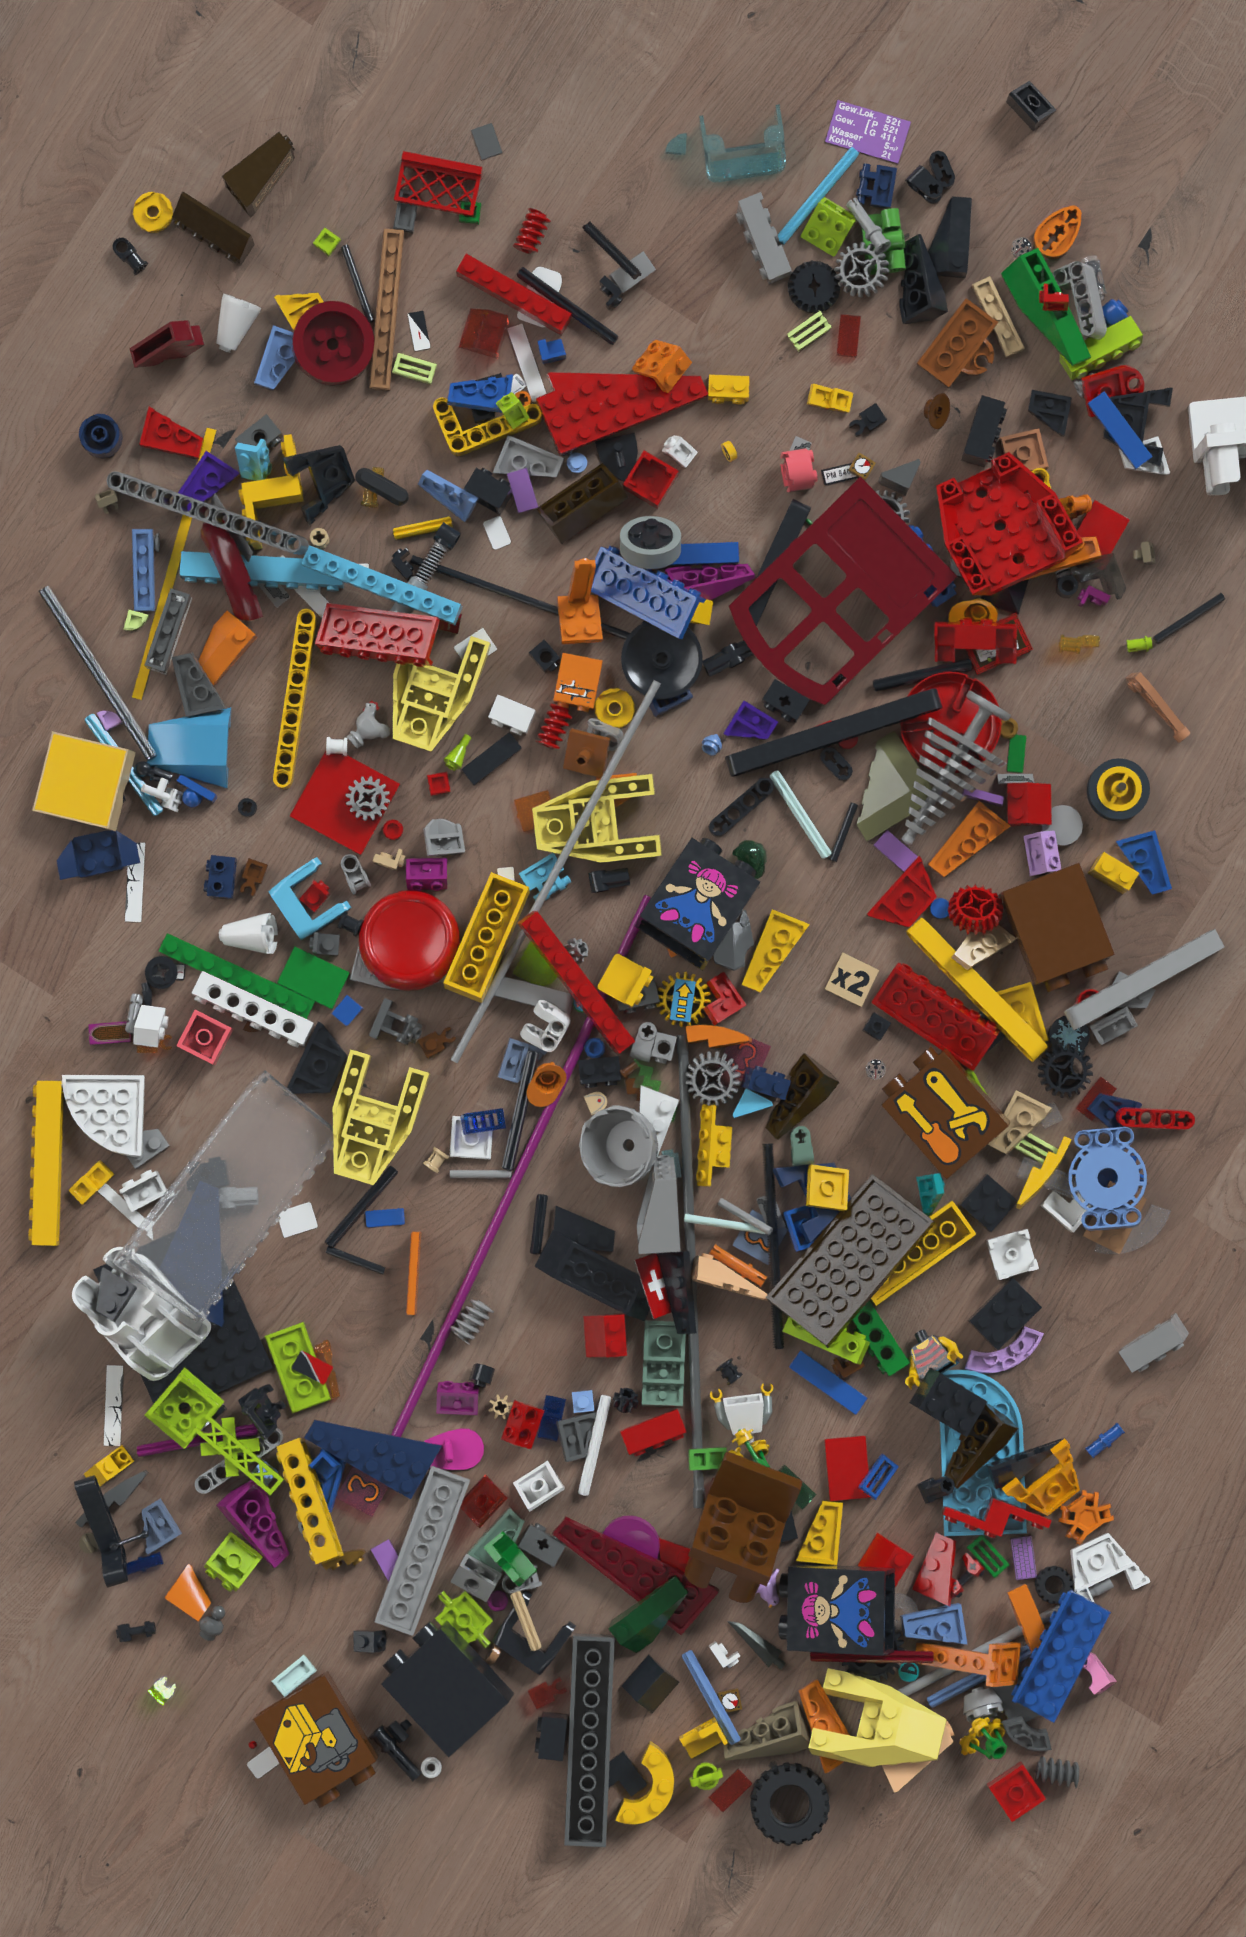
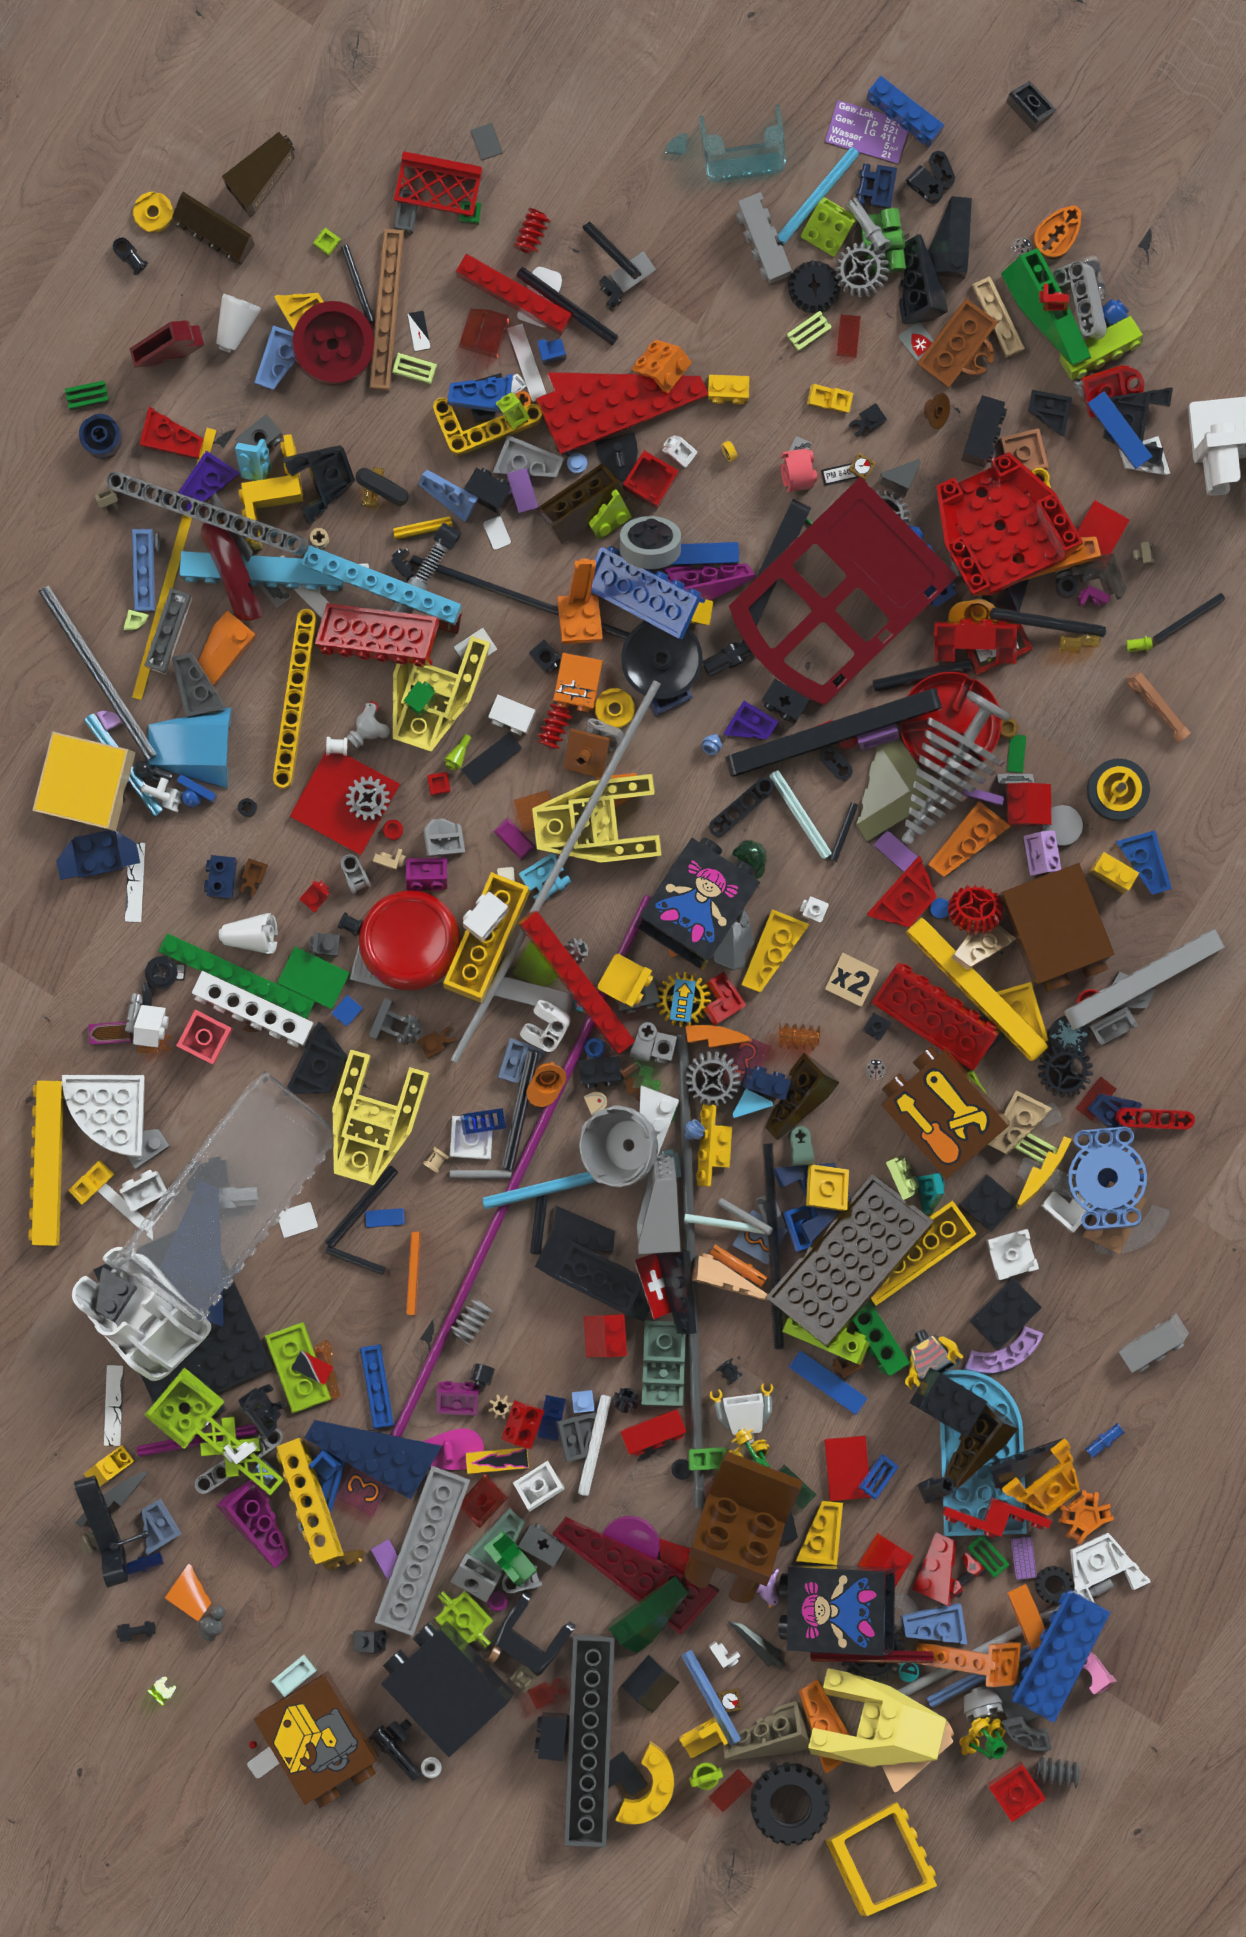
lime plate [204,1532,263,1592] -> none
medium azure connector [268,857,352,940] -> none
tan axle [510,1591,541,1651] -> none
black piece [588,868,630,893] -> none
orange piece [1059,494,1092,520] -> none
none -> green tile [65,380,109,410]
none -> white bracket [224,1442,257,1464]
none -> blue tile [360,1344,394,1429]
none -> green brick [403,681,436,717]
none -> white brick [463,892,509,942]
none -> tile [465,1447,529,1474]
none -> medium azure axle [482,1172,597,1209]
none -> magenta tile [493,817,536,861]
none -> dark tan tile [510,1664,539,1693]
none -> lime wing [588,489,632,540]
none -> black tile [671,1459,692,1480]
none -> medium blue plate [684,1119,705,1140]
none -> clear orange piece [778,1022,820,1051]
none -> white bracket [800,896,829,922]
none -> yellow windscreen [825,1802,937,1916]
none -> medium lavender tile [857,724,900,751]
none -> blue brick [866,75,944,148]
none -> yellowish green tile [886,1155,919,1200]
none -> sticker [899,322,934,361]
none -> black axle [990,608,1106,638]

